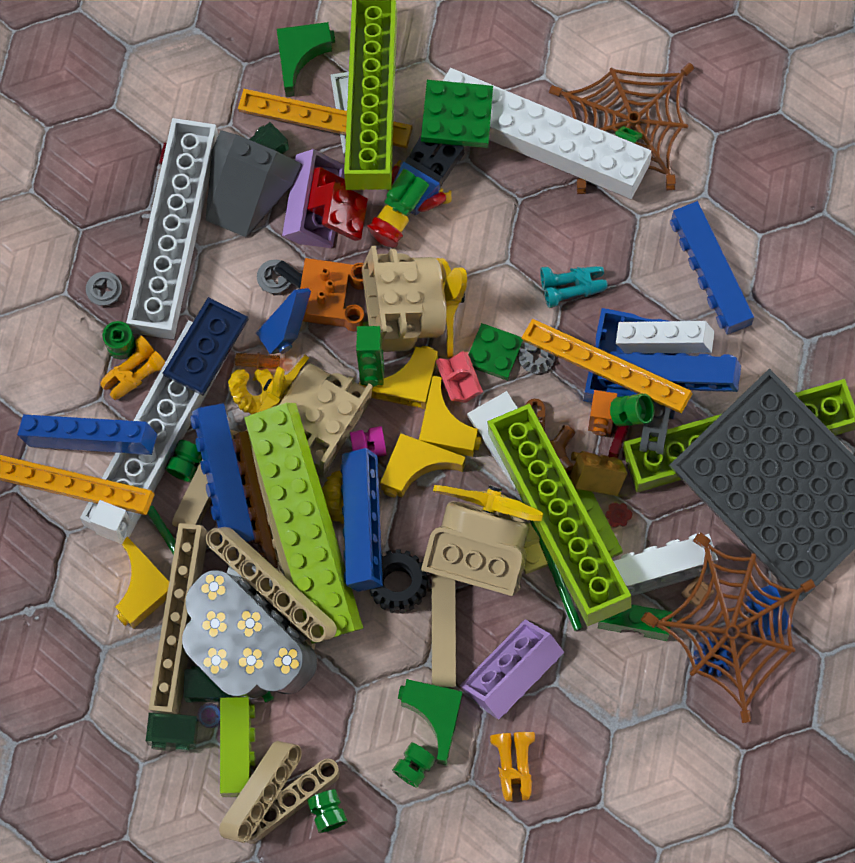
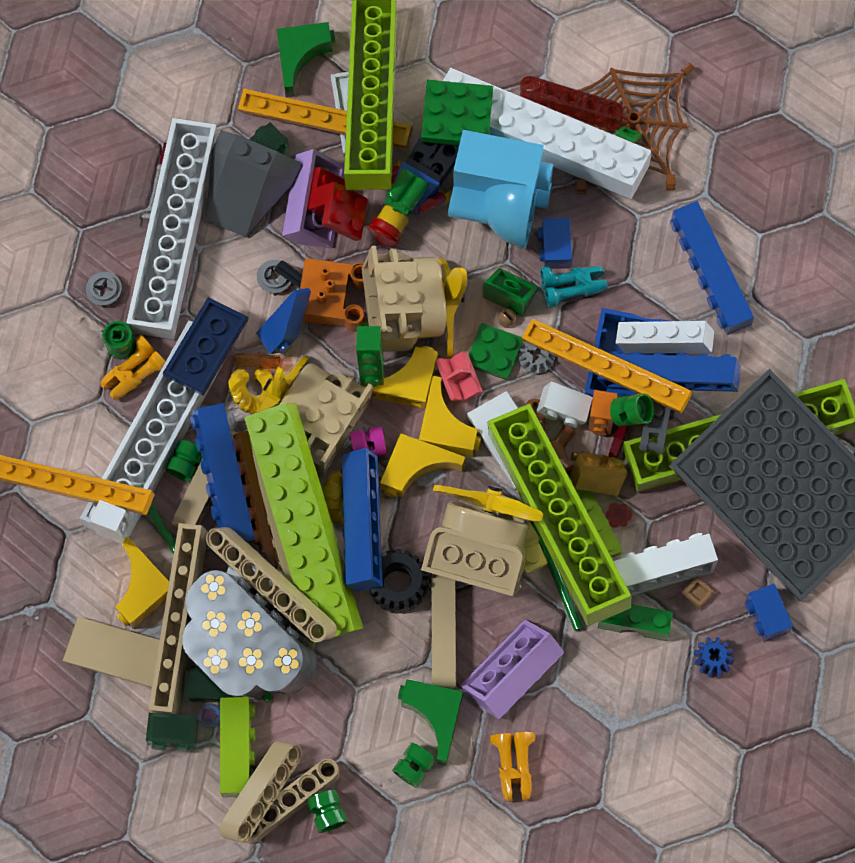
blue brick [17,414,157,455] -> none
dark orange animal [641,532,816,723] -> none
none -> tan tile [63,617,160,688]
none -> medium azure piece [448,130,554,250]
none -> green slope [483,268,539,317]
none -> medium nougat hinge [499,308,517,328]
none -> clear red beam [520,76,624,130]
none -> white brick [537,382,593,428]
none -> blue brick [538,218,572,269]

